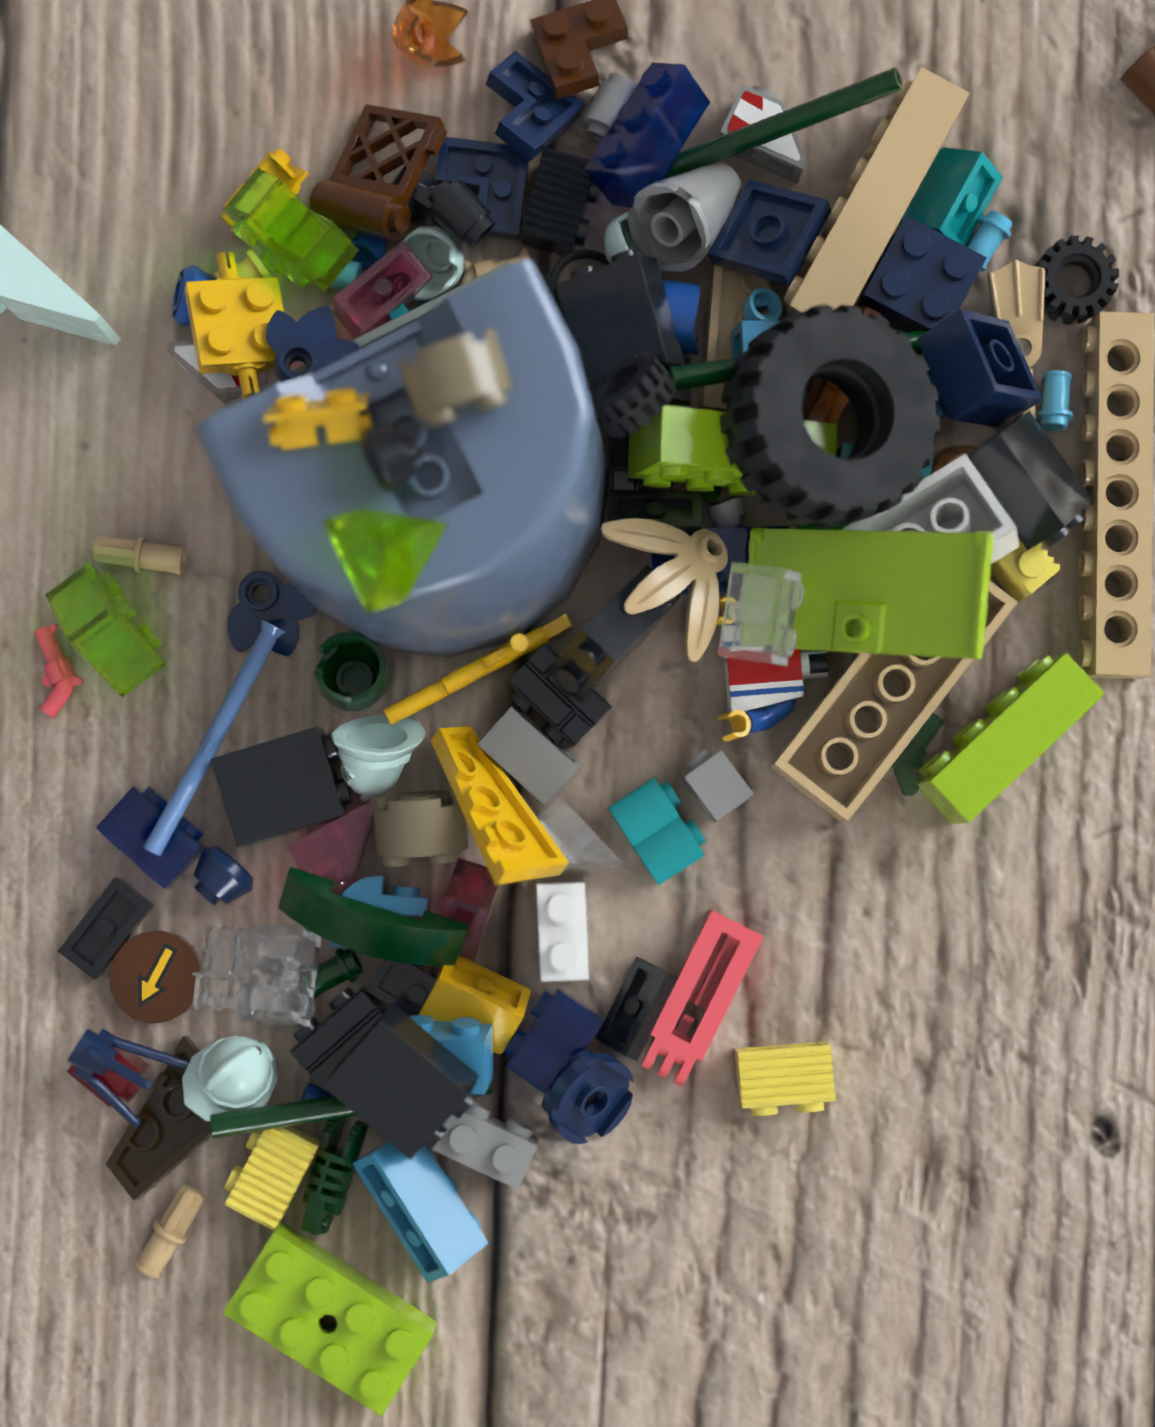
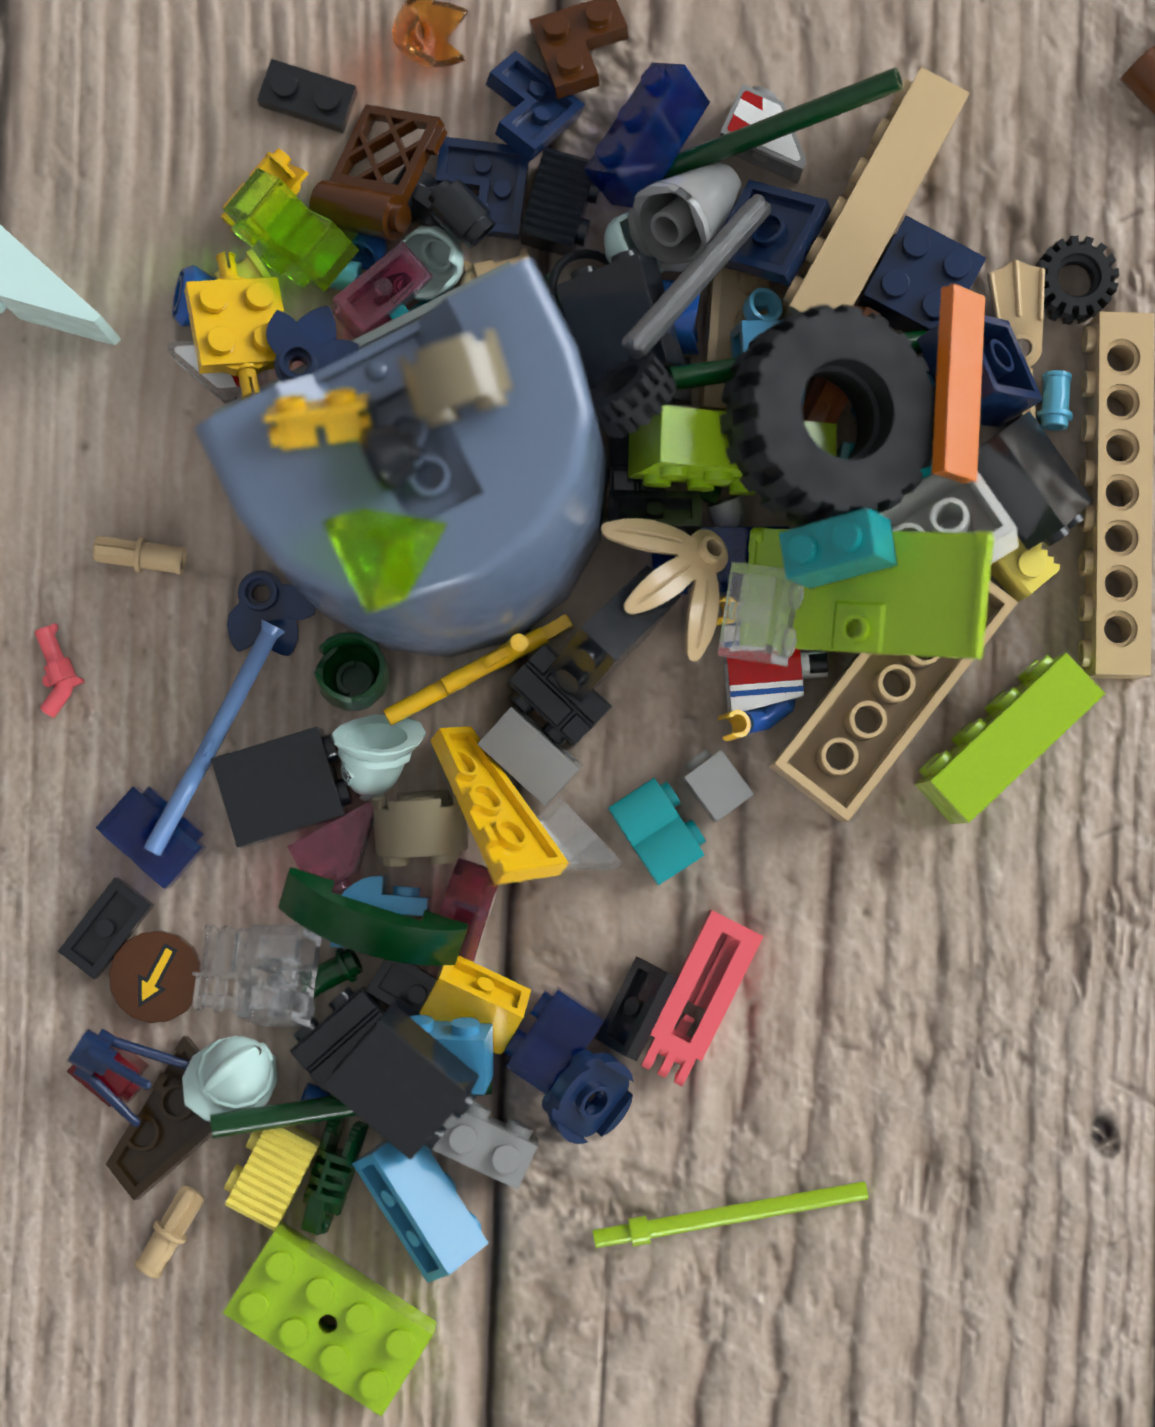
clear neon green brick [45,562,166,697] -> none
dark blue cone [193,846,254,905] -> none
white brick [537,881,589,982] -> none
light grey brick [582,73,641,146] -> none
light yellow brick [735,1041,835,1116] -> none
clear green piece [891,713,944,796] -> none
teal panel [901,147,1003,246] -> none
medium azure pin [967,210,1012,272] -> none
none -> black plate [257,58,358,134]
none -> lime bar [592,1181,869,1249]
none -> flat silver axle [622,194,771,359]
none -> teal brick [779,508,897,589]
none -> orange tile [932,284,985,484]

